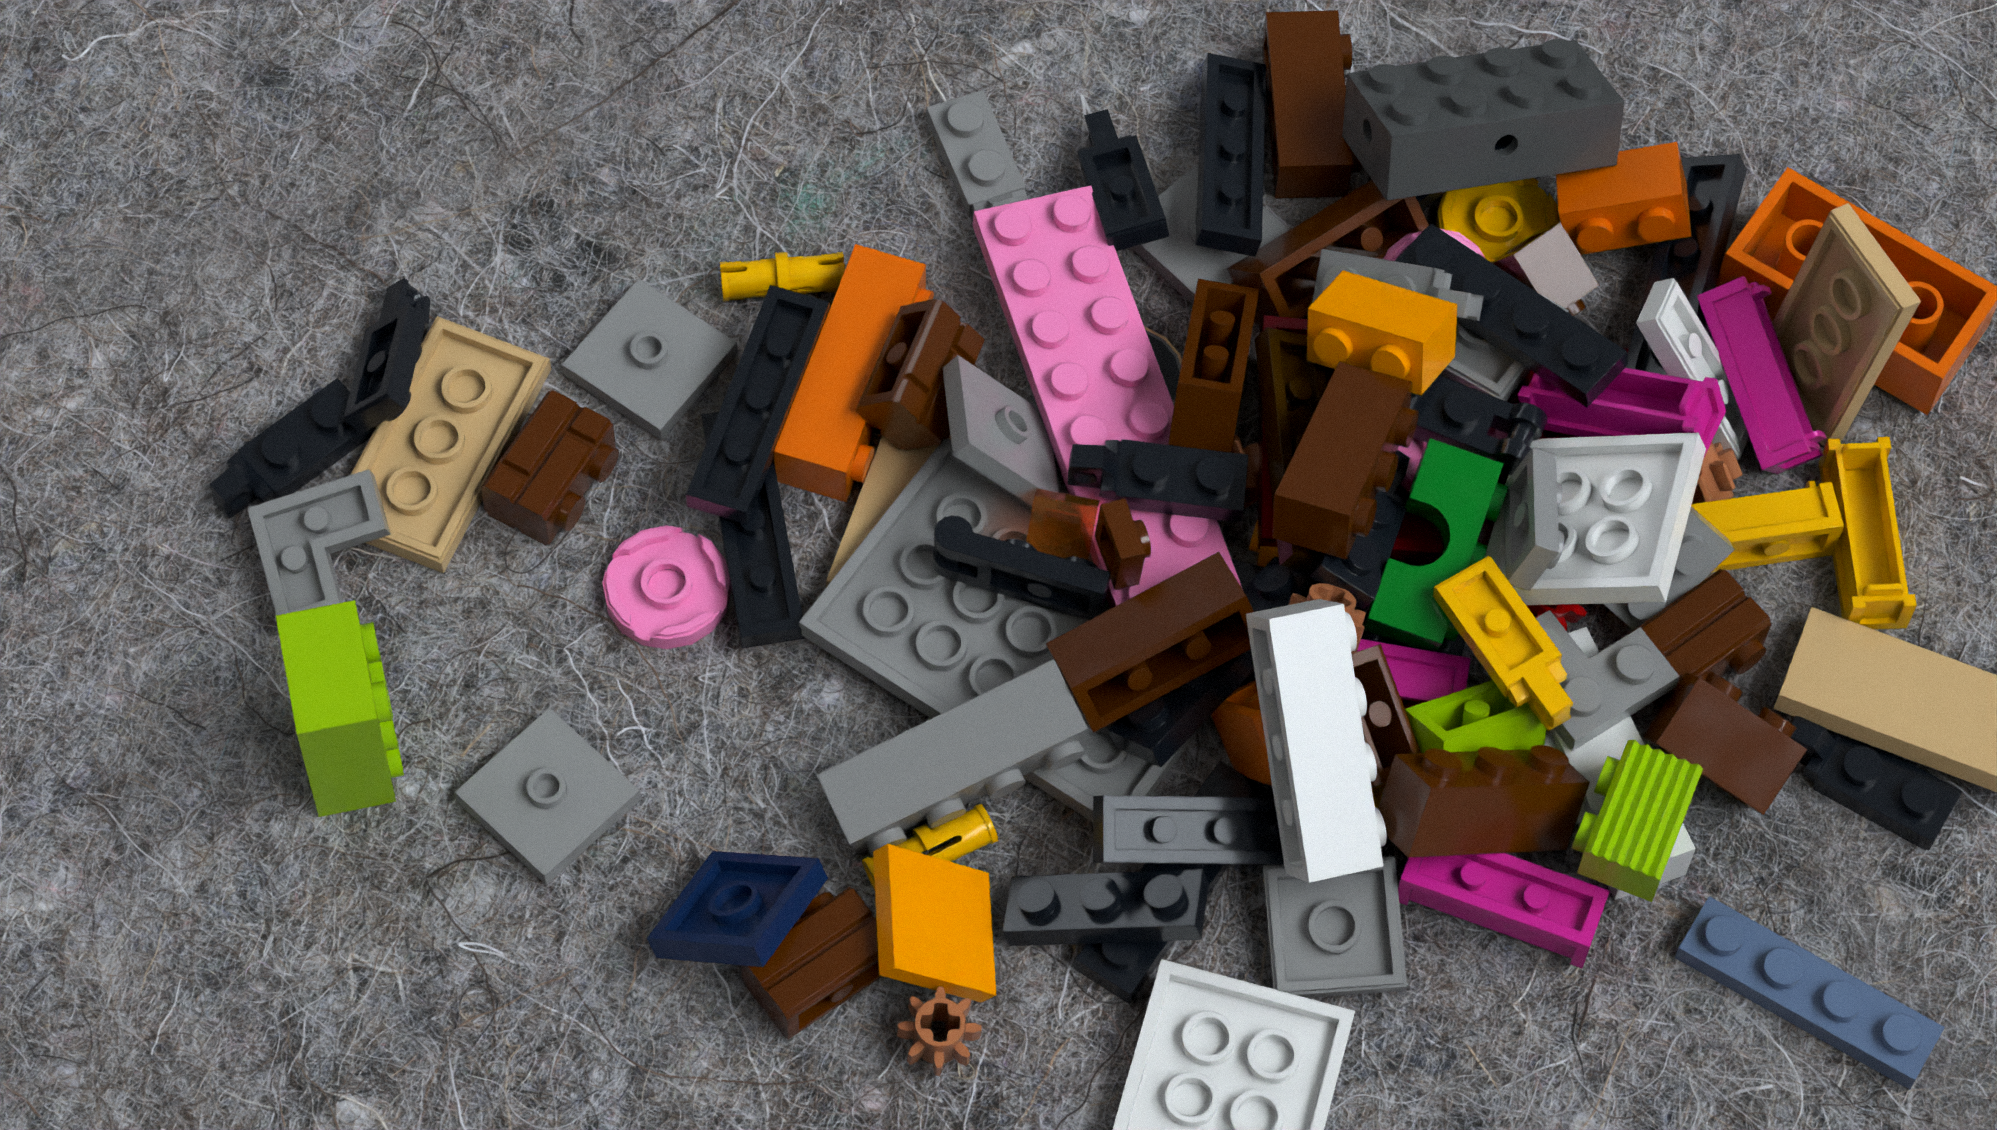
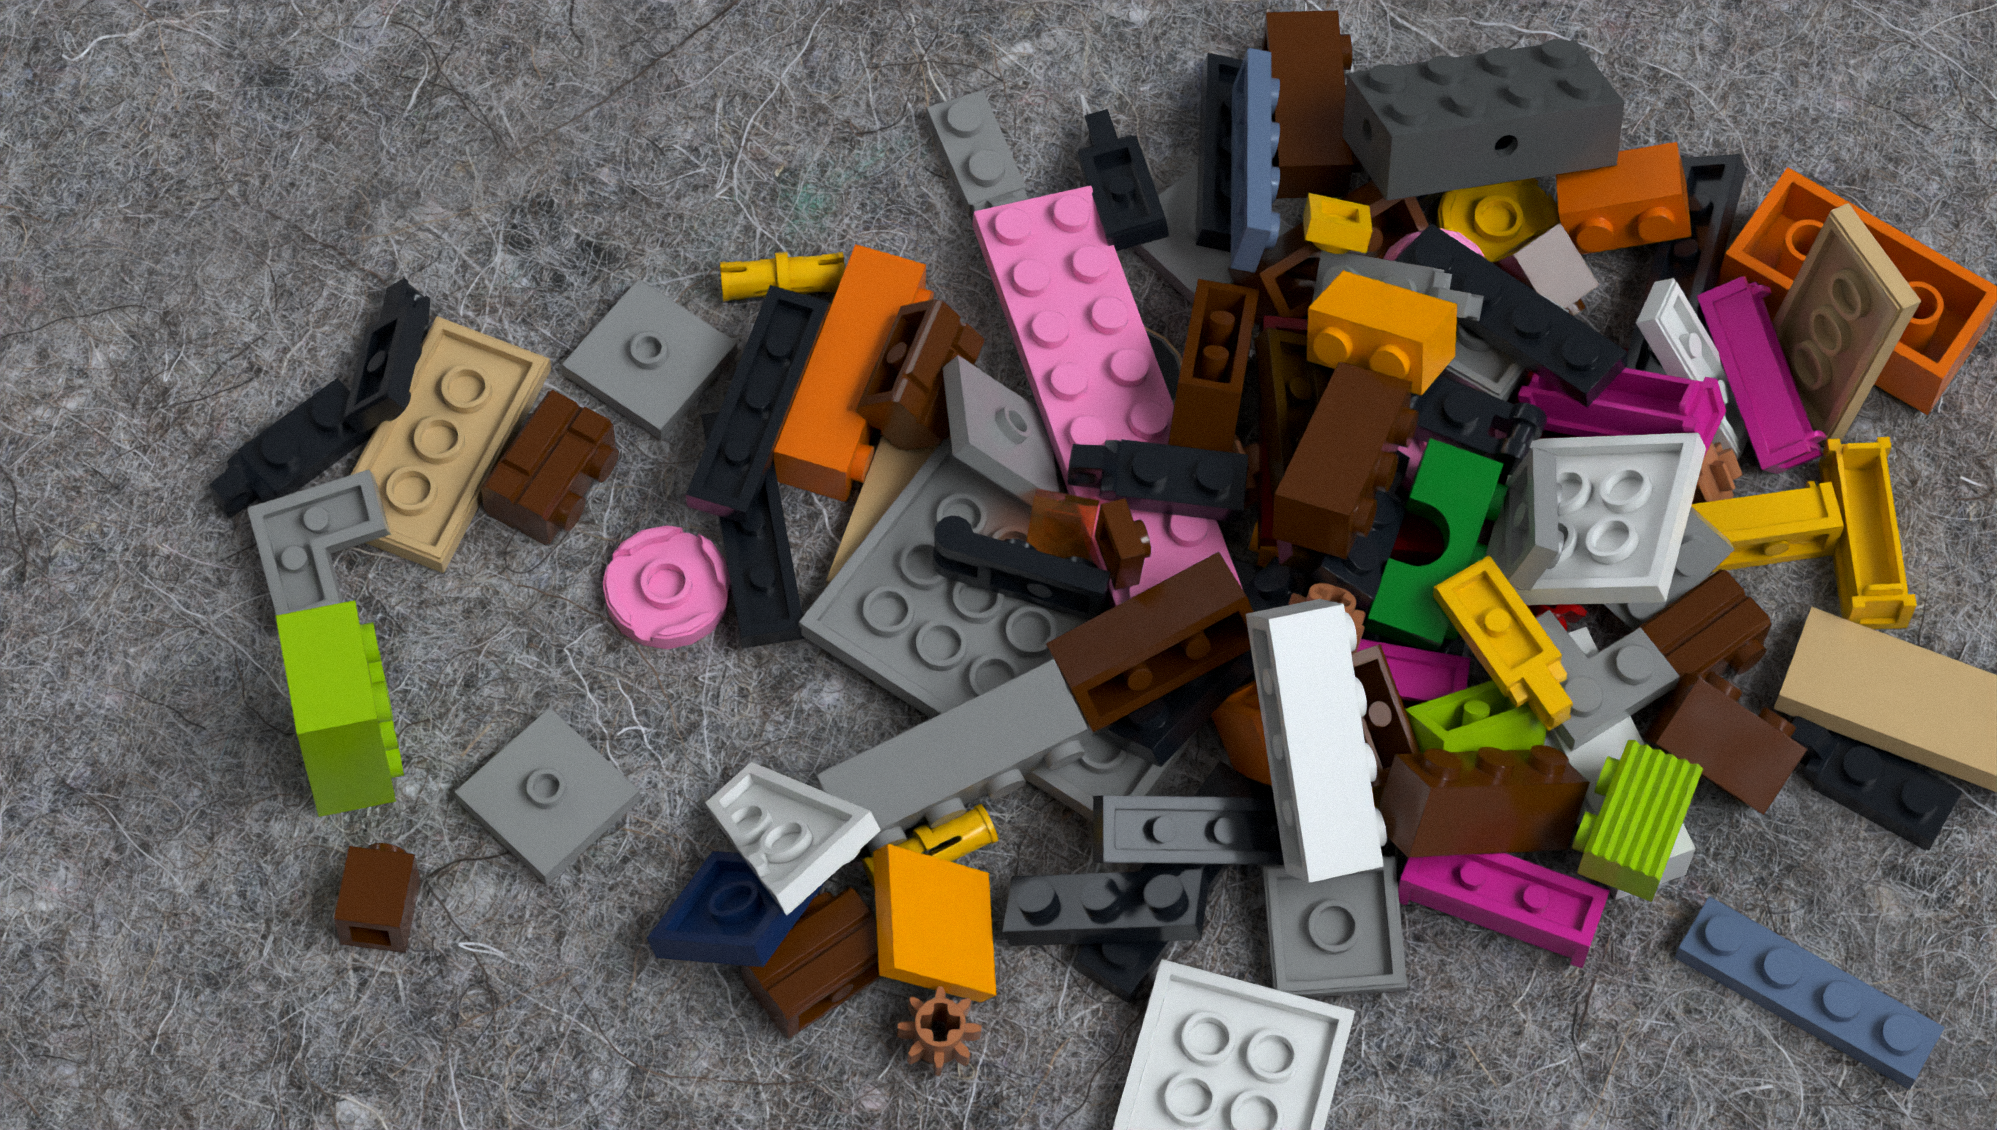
none -> reddish brown brick [334,843,421,953]
none -> white wing [705,762,881,916]
none -> sand blue plate [1231,48,1280,273]
none -> yellow plate [1303,193,1372,254]

